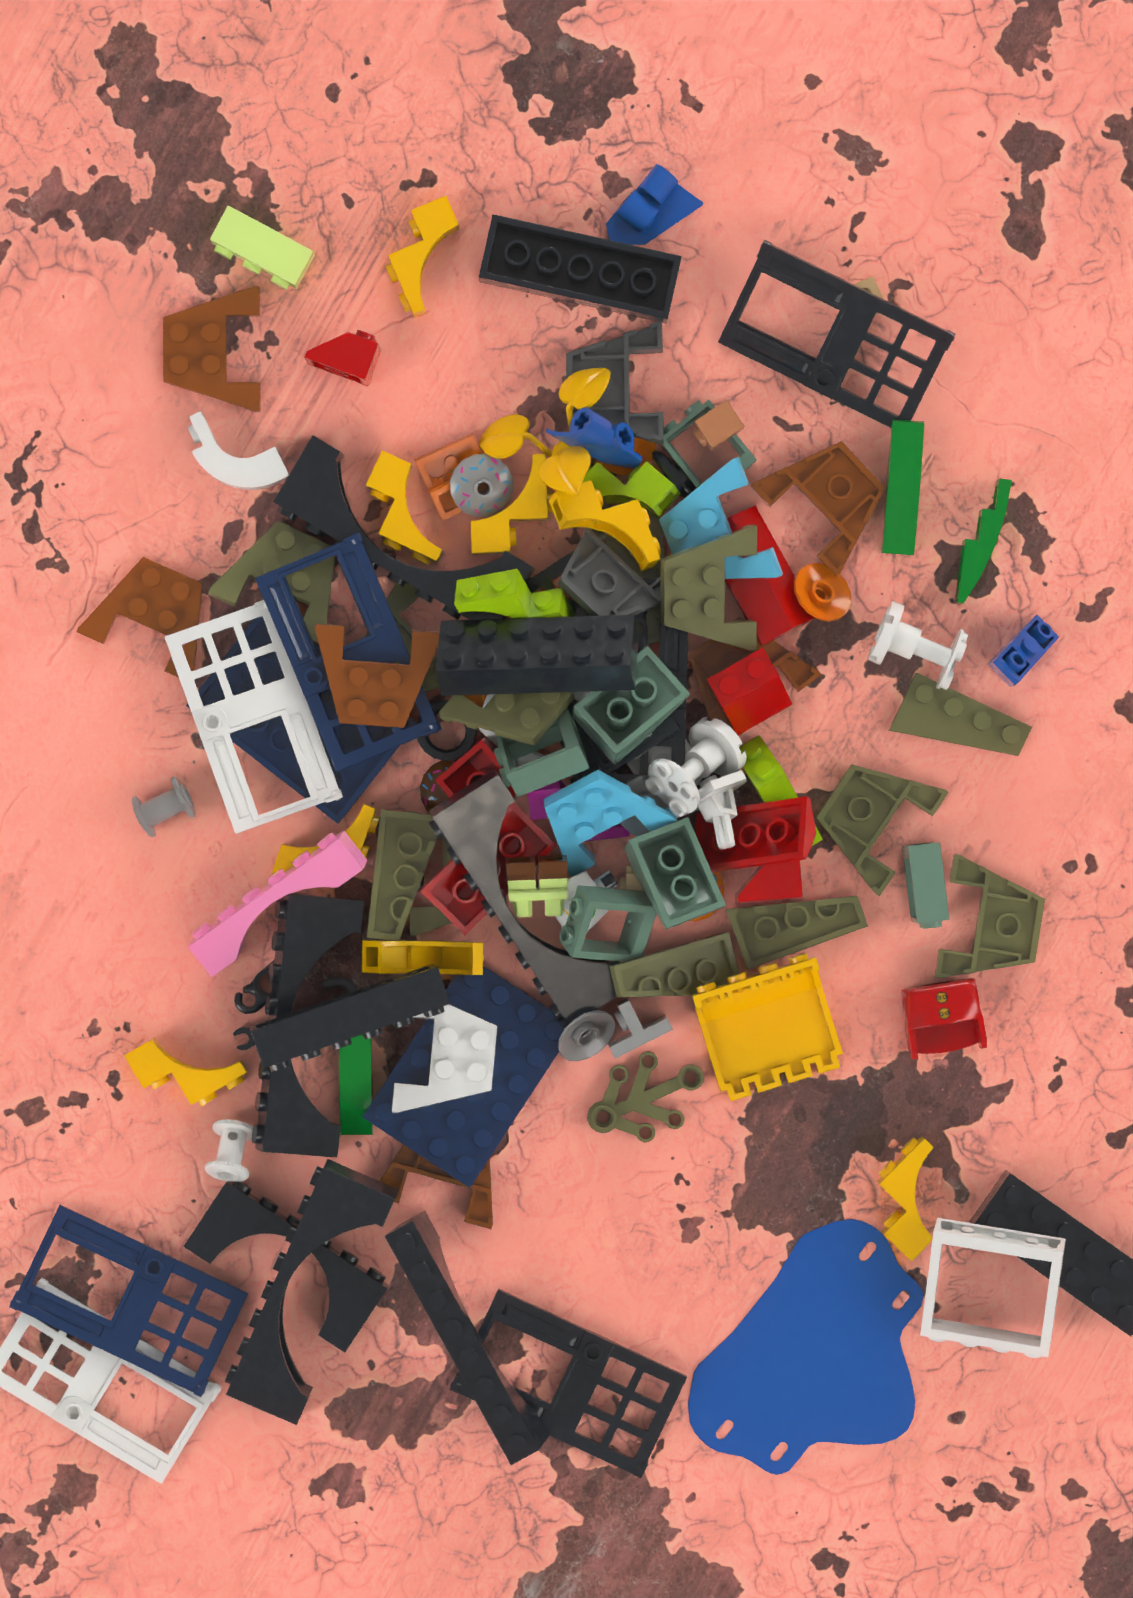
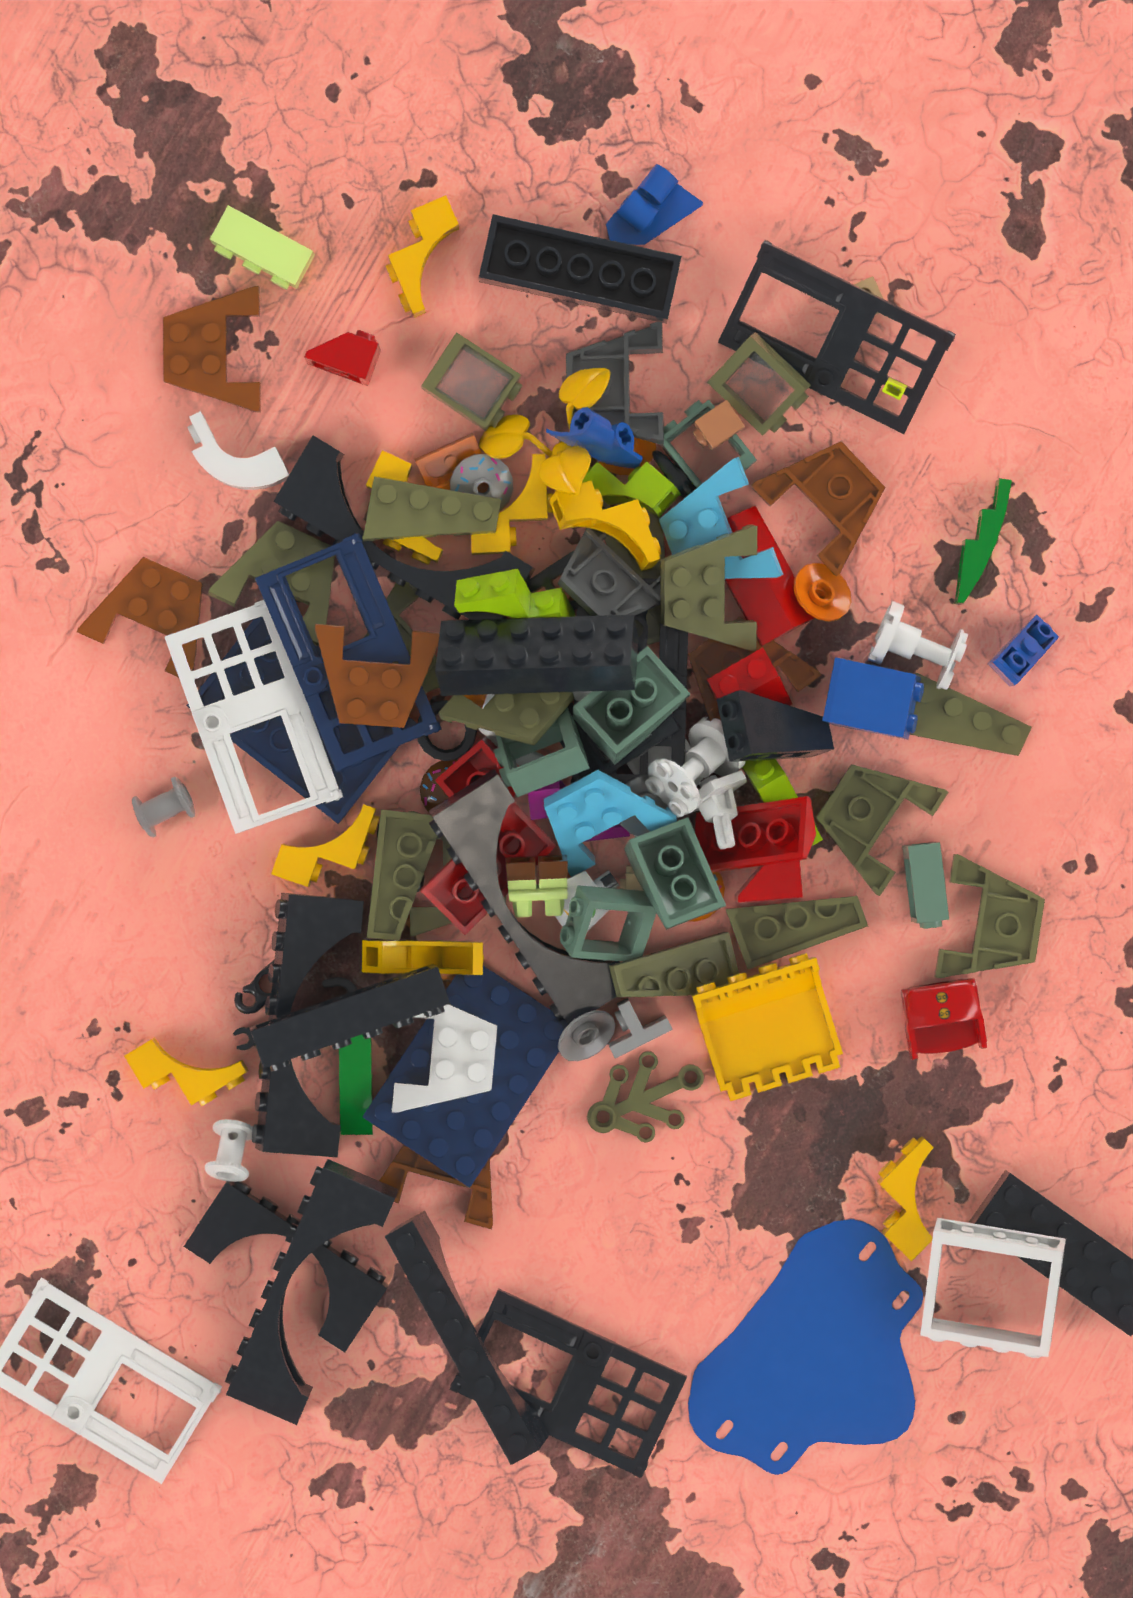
dark blue door [9,1204,249,1397] -> none
bright pink arch [188,830,367,977] -> none
green slope [881,419,925,555] -> none
none -> olive wing [363,477,501,541]
none -> window [421,332,523,431]
none -> window [707,332,811,436]
none -> black slope [717,690,834,762]
none -> blue slope [822,657,924,740]
none -> neon yellow piece [882,377,907,400]

